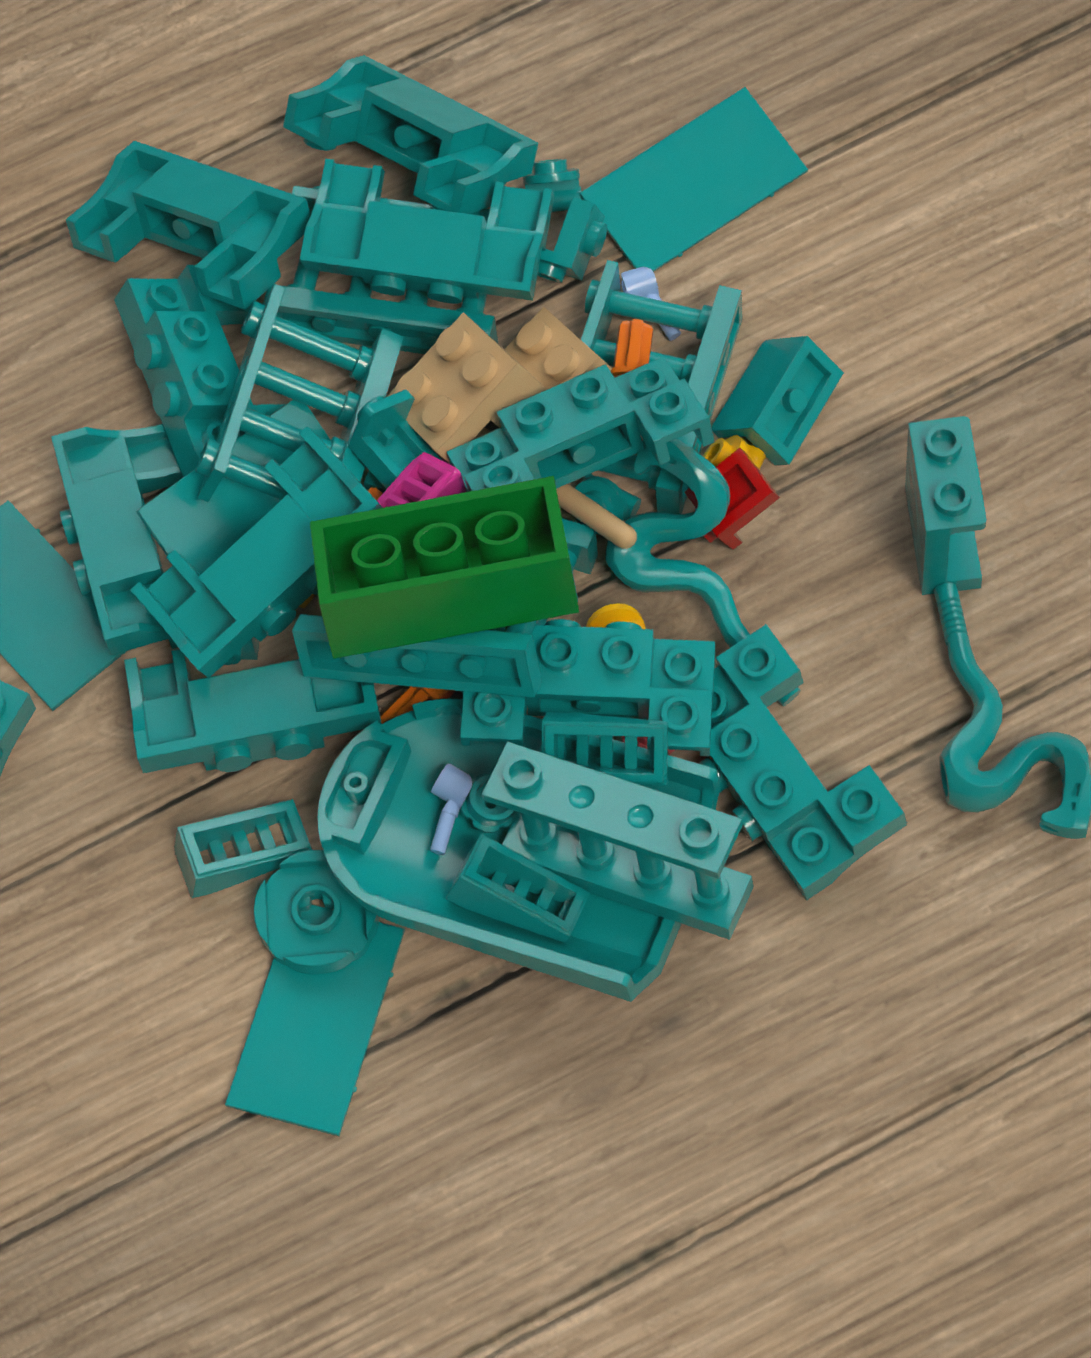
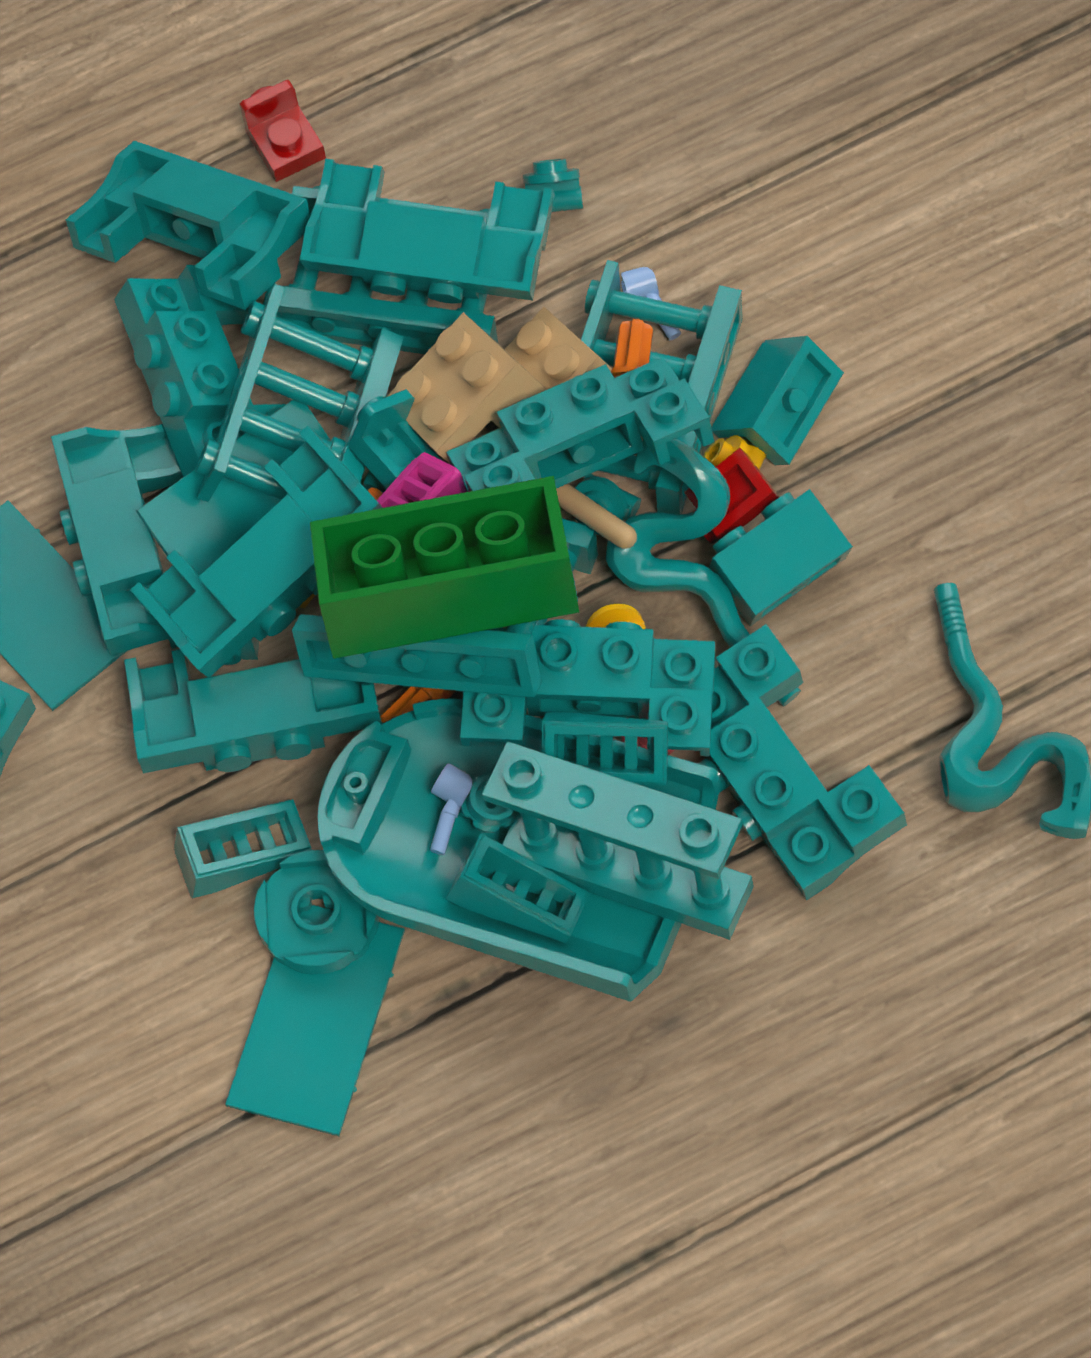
teal bracket [283,55,539,214] -> none
teal bracket [537,197,607,283] -> none
teal window [580,87,808,272] -> none
teal panel [905,416,987,595] -> none
none -> red bracket [240,80,326,182]
none -> teal brick [708,489,853,626]

